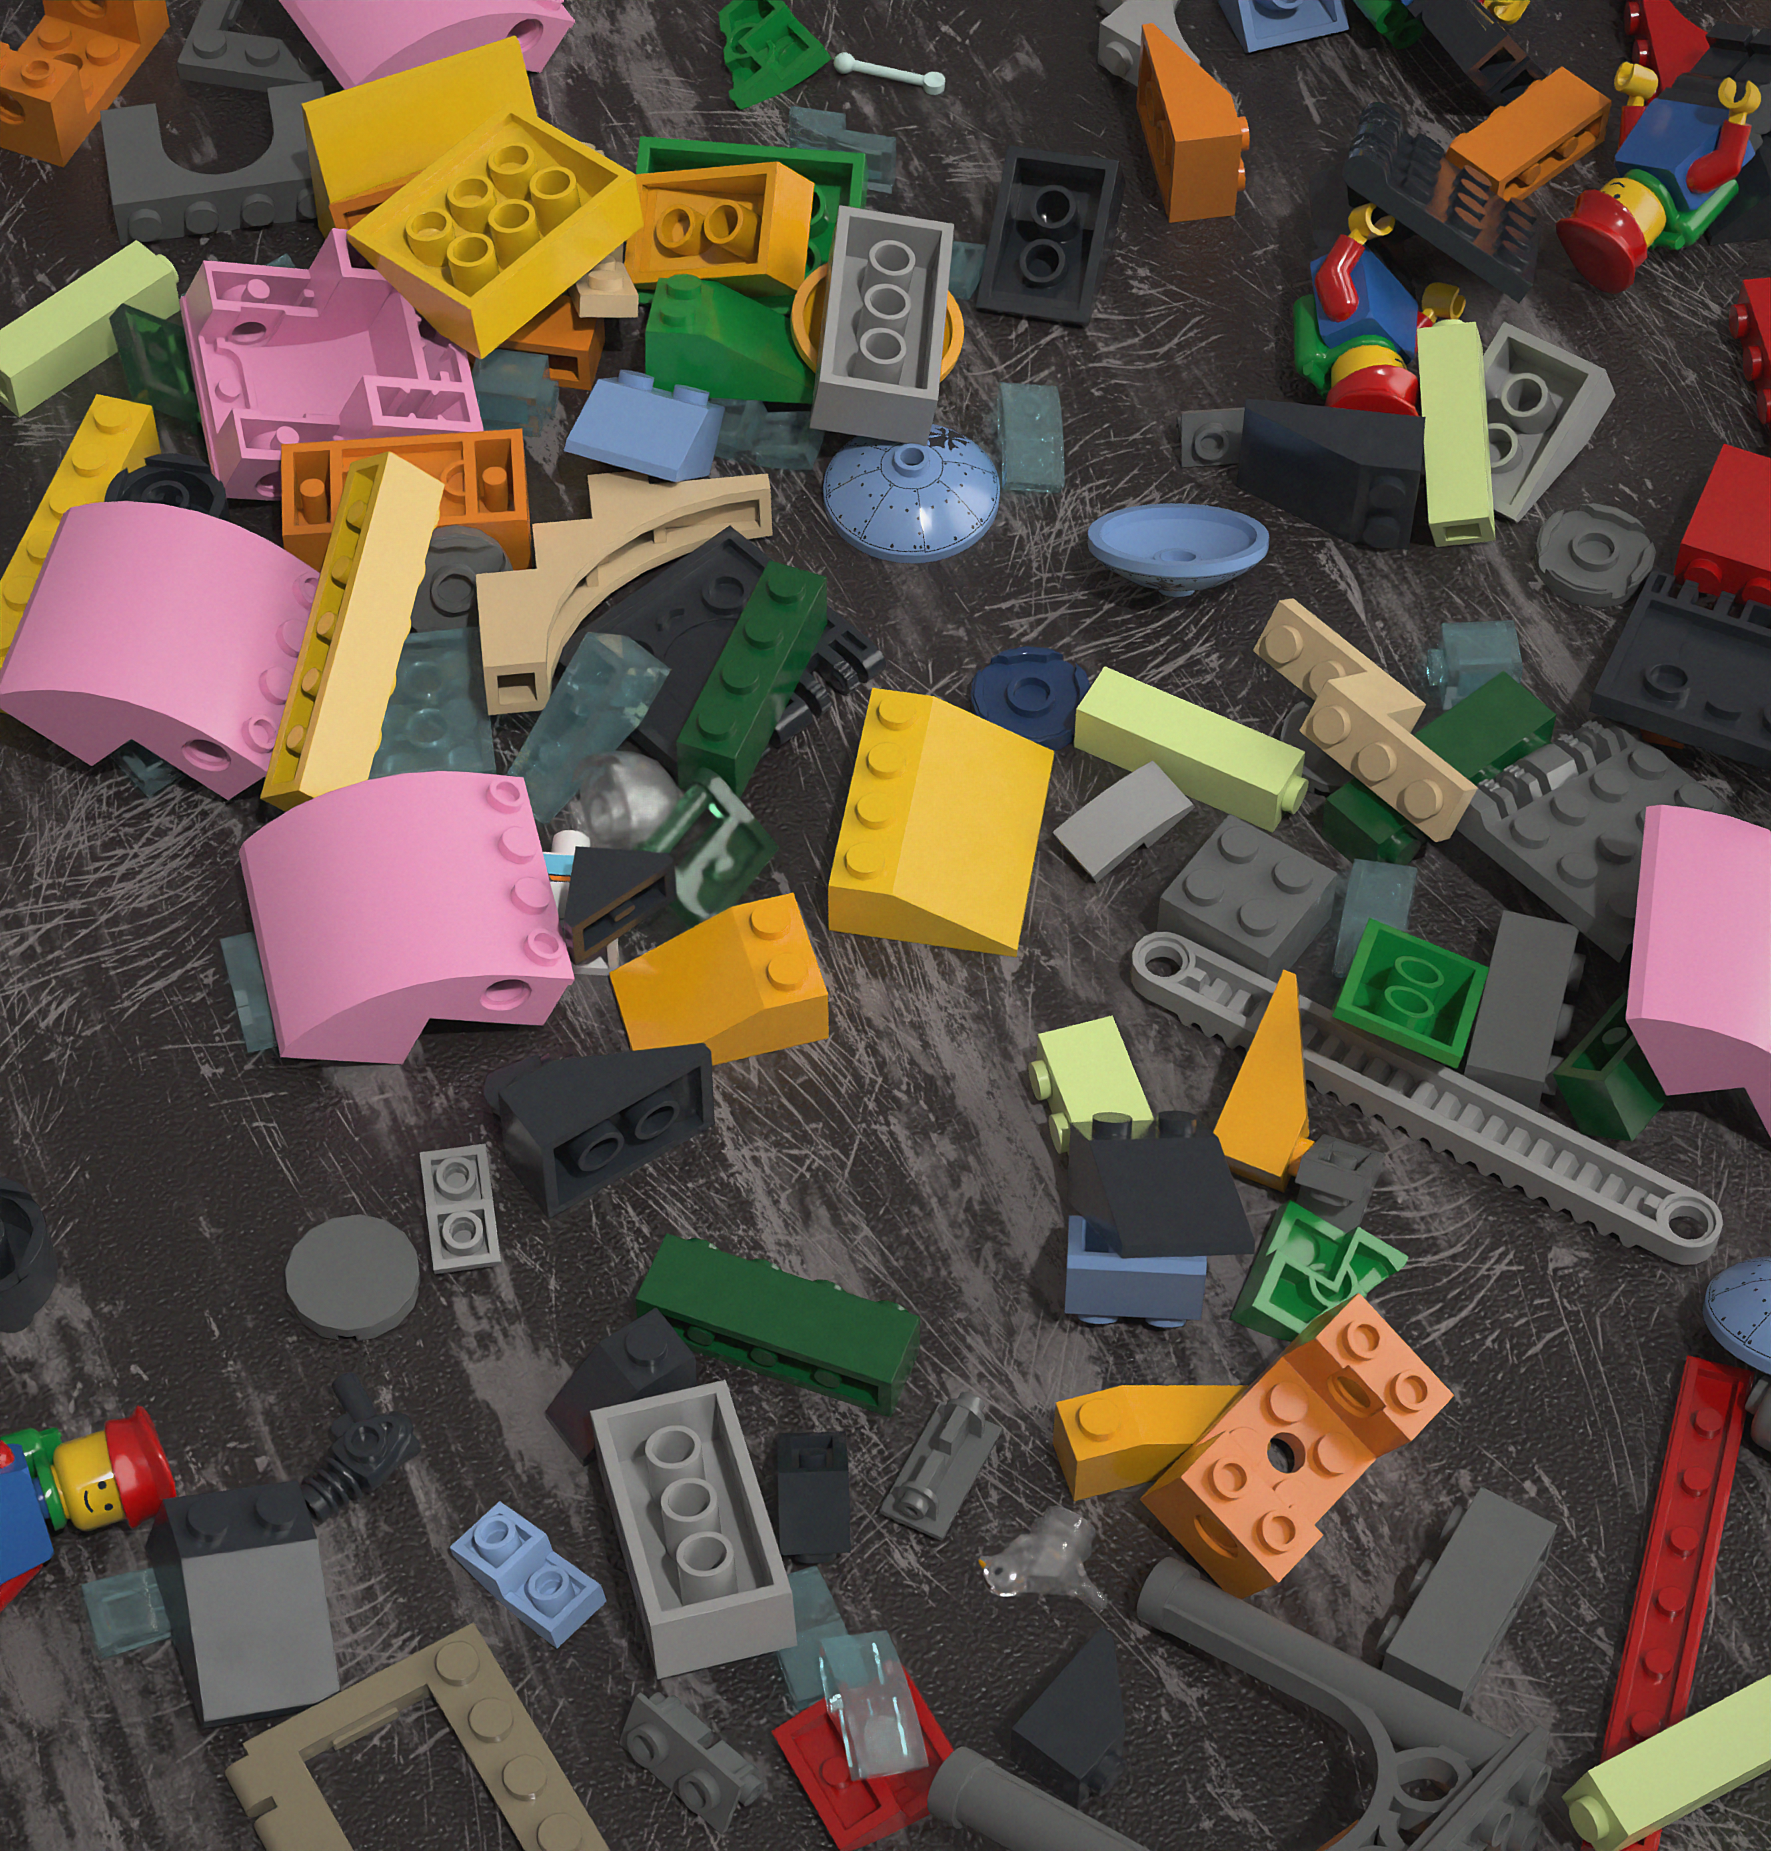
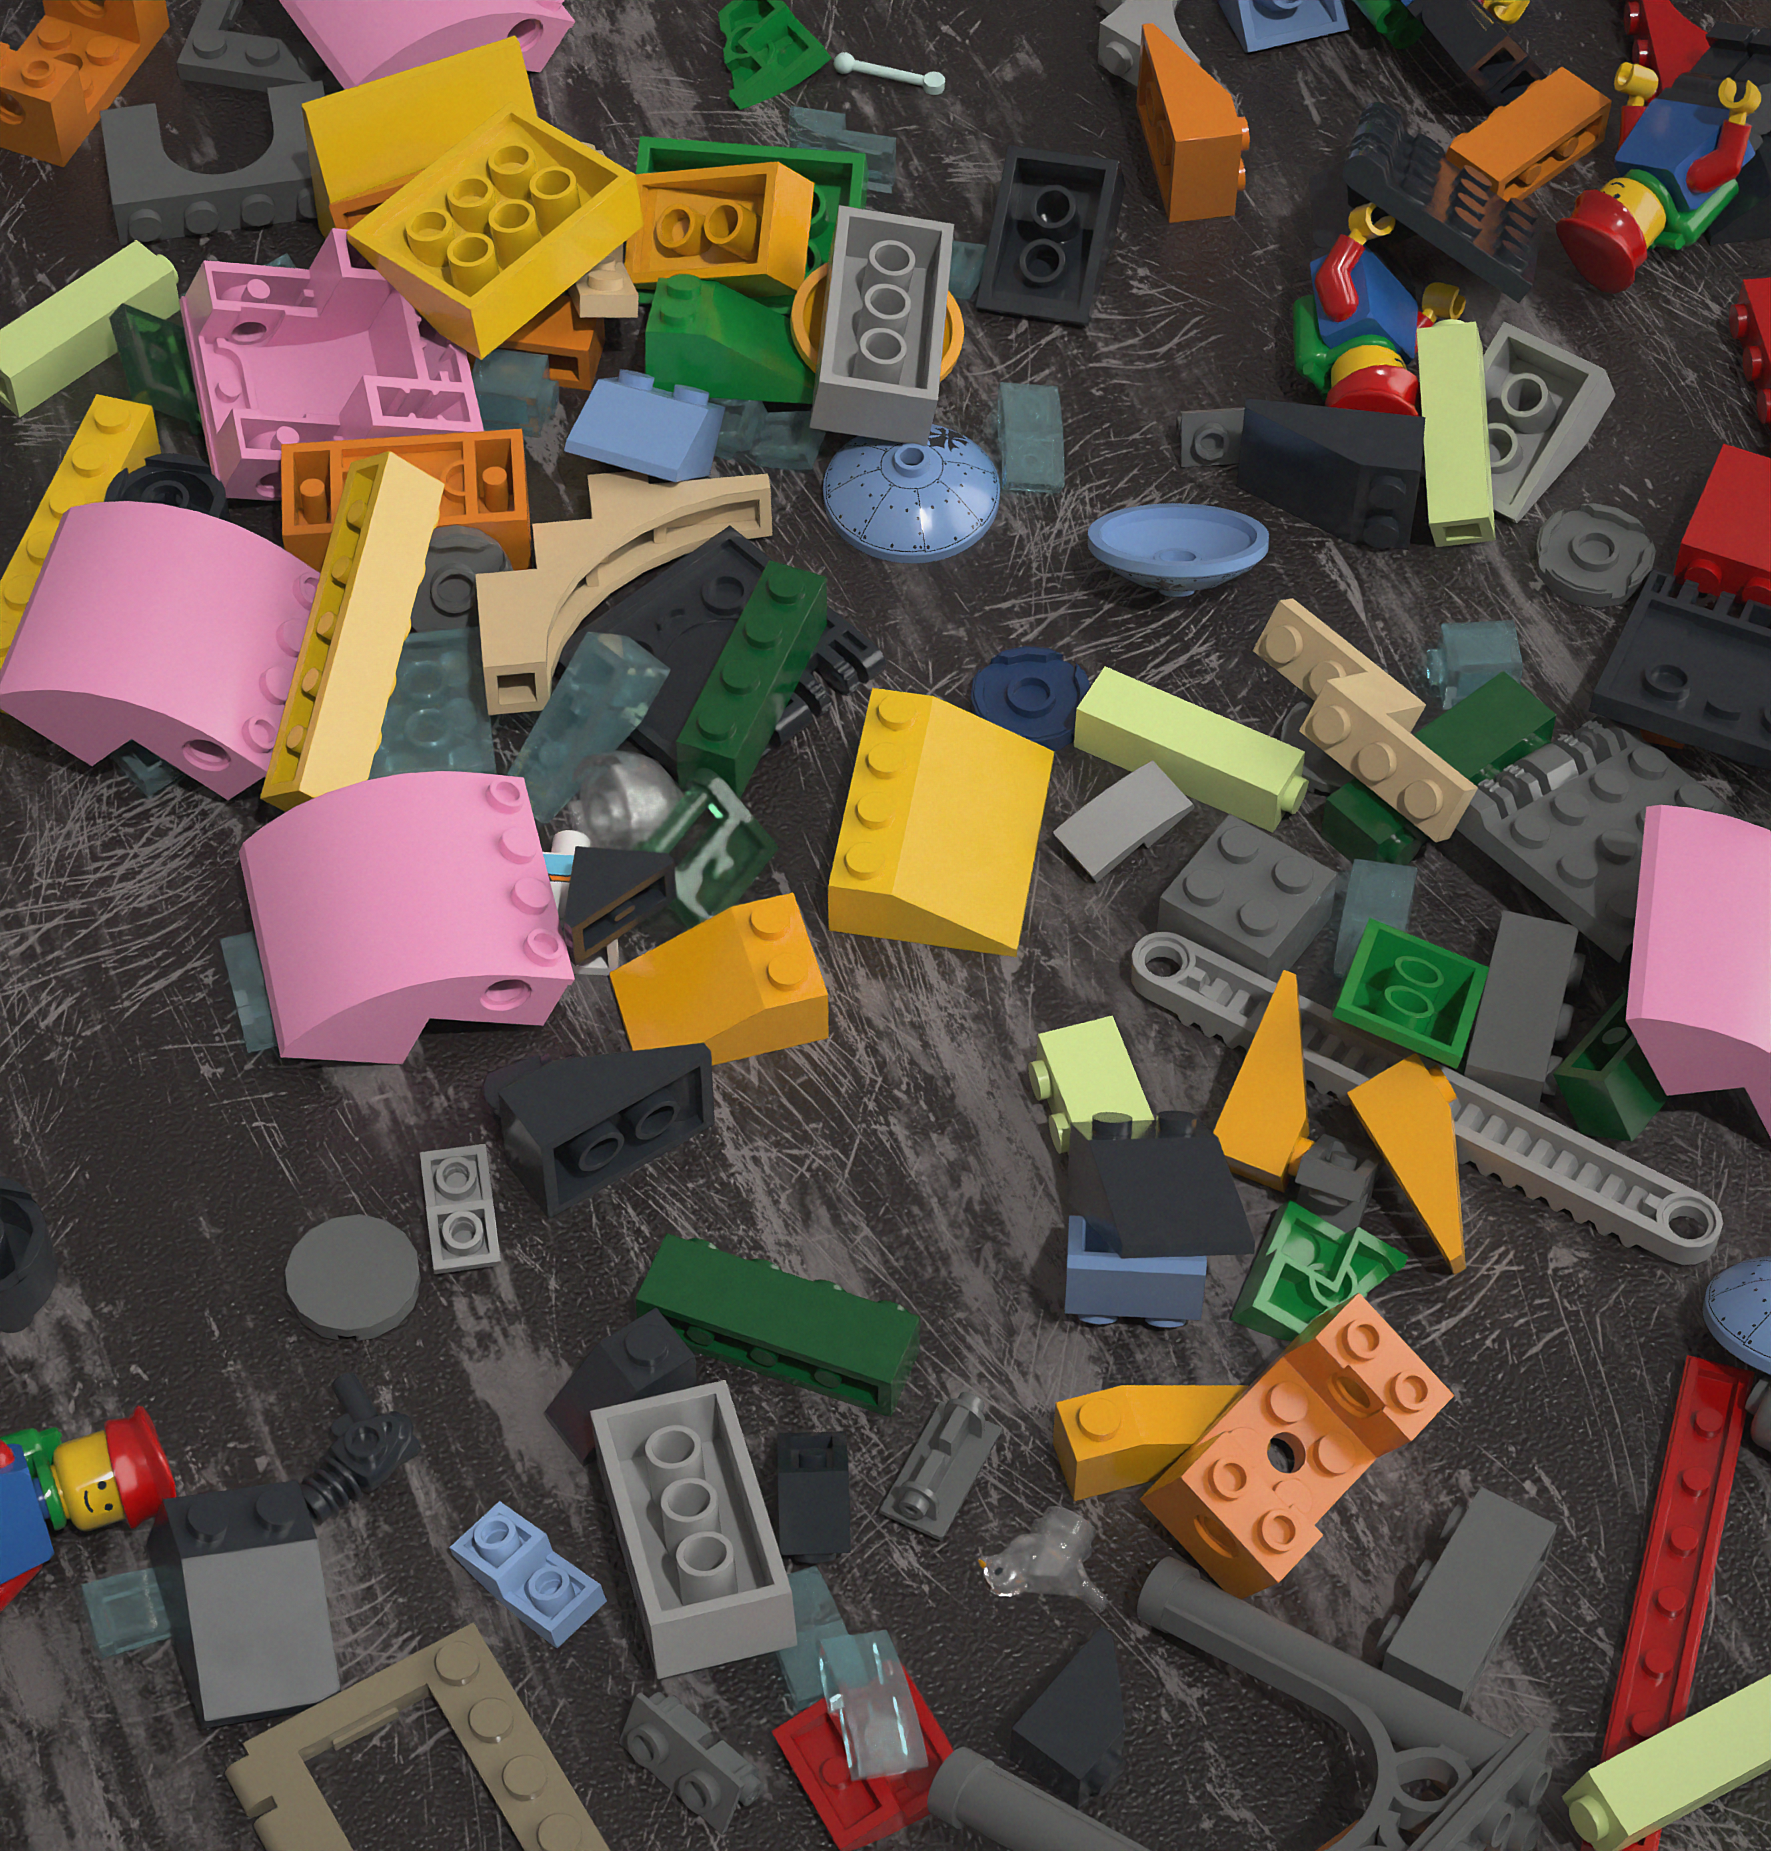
none -> light orange slope [1347,1053,1466,1275]

